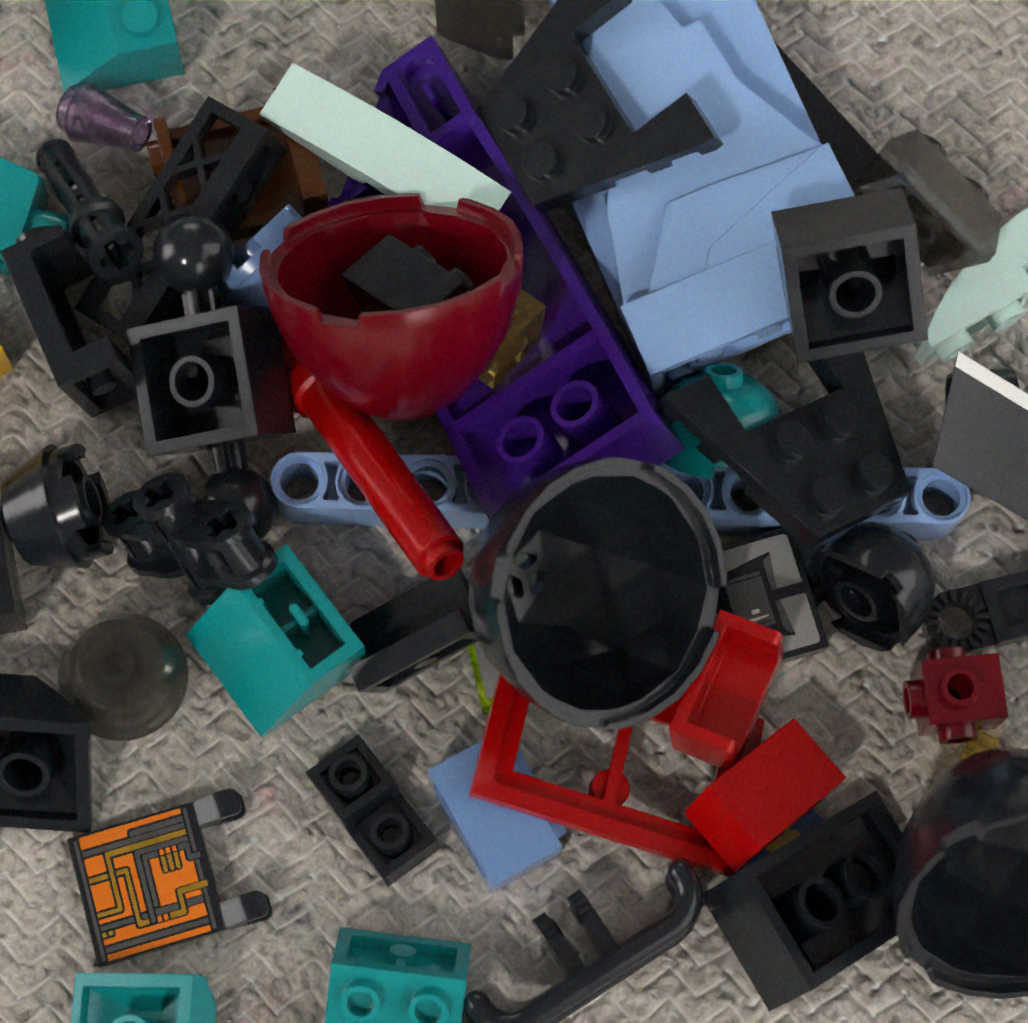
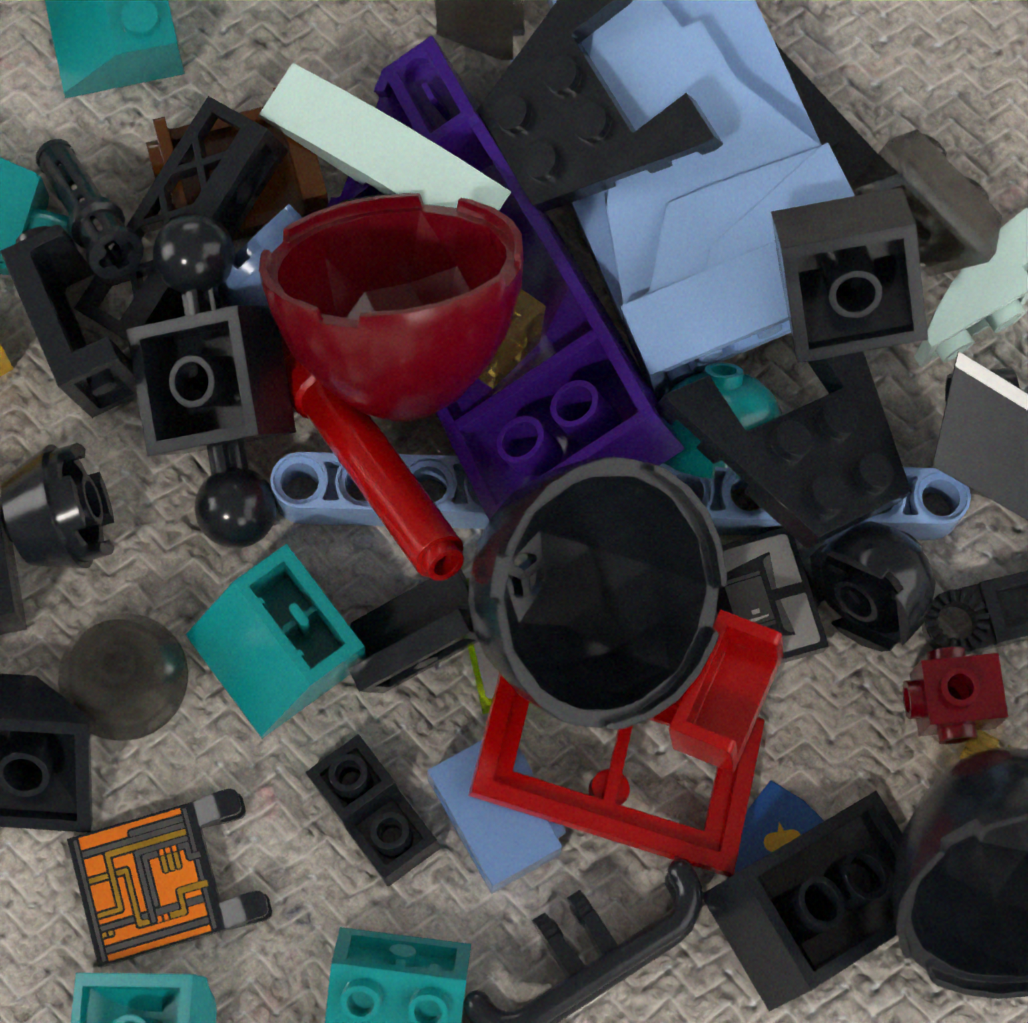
clear purple cone [56,83,152,152] -> none
black axle [101,472,278,605] -> none
black brick [341,234,476,312] -> none
red panel [685,718,847,873] -> none

